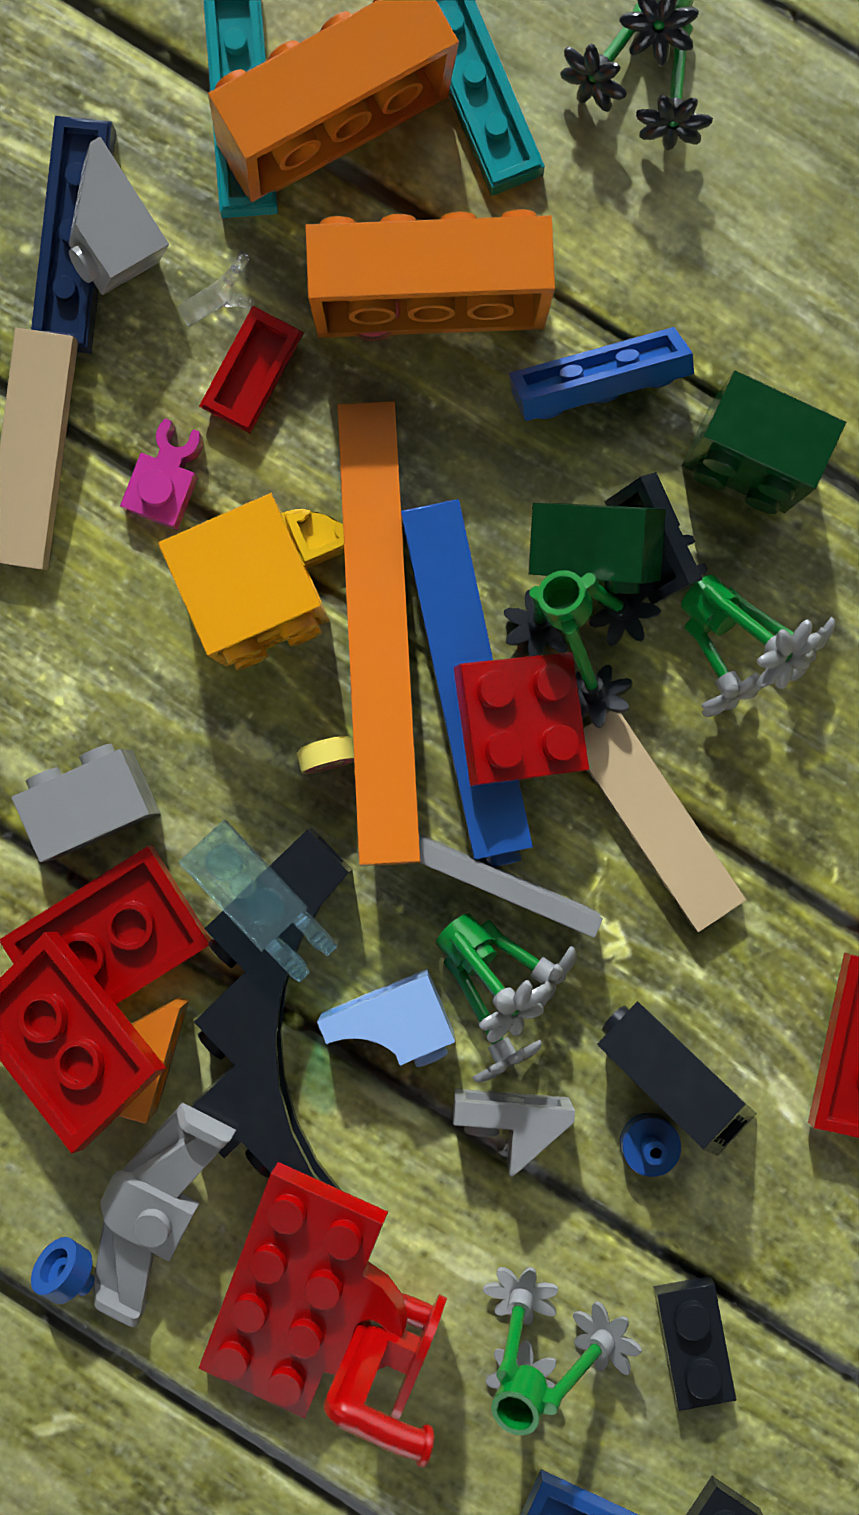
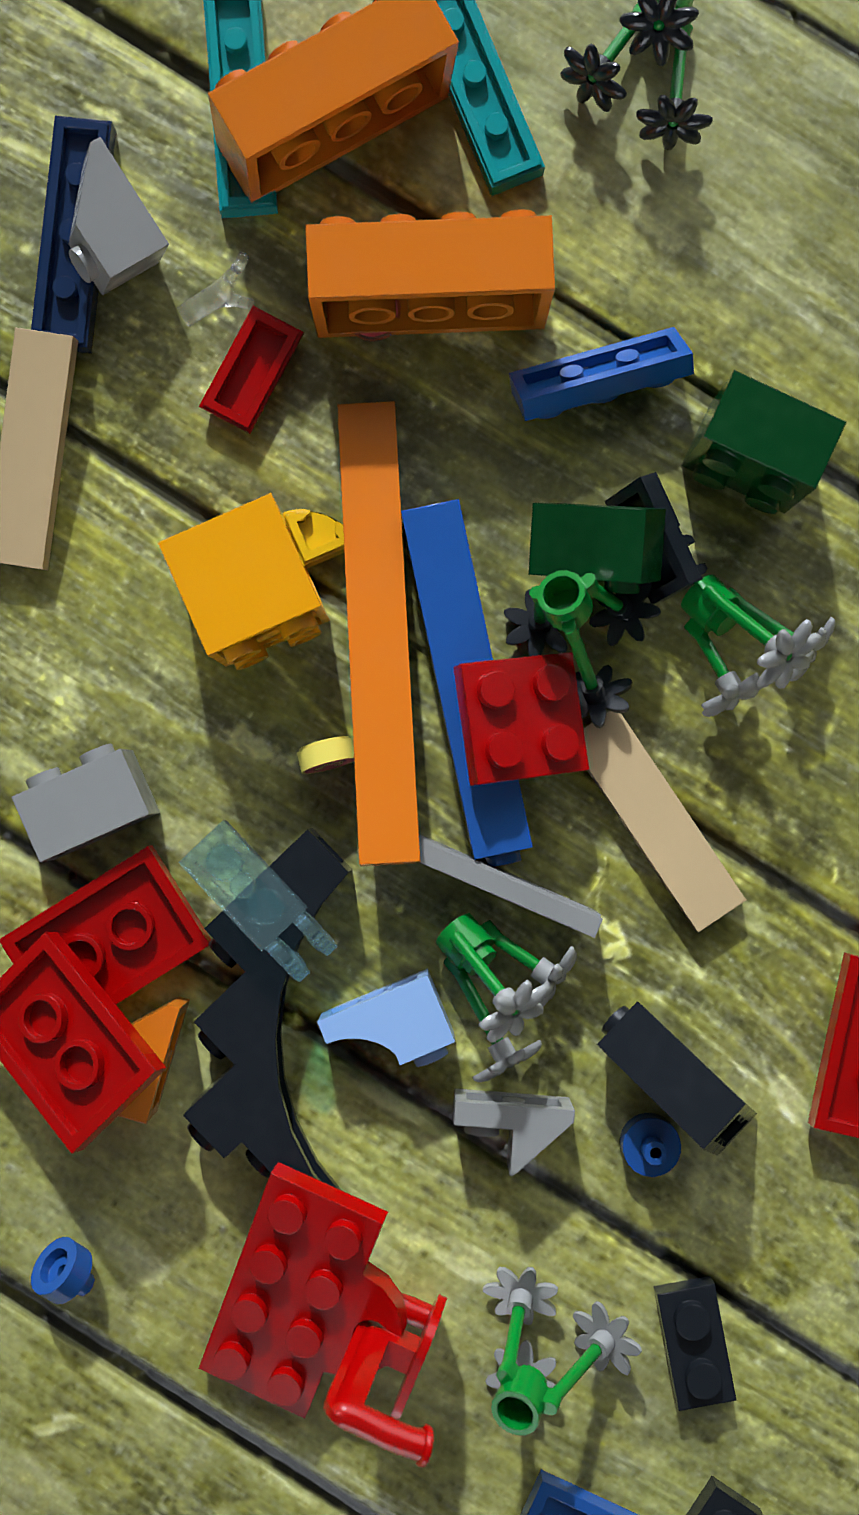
light grey plate [93,1103,236,1327] -> none
dark pink plate [120,419,203,531] -> none

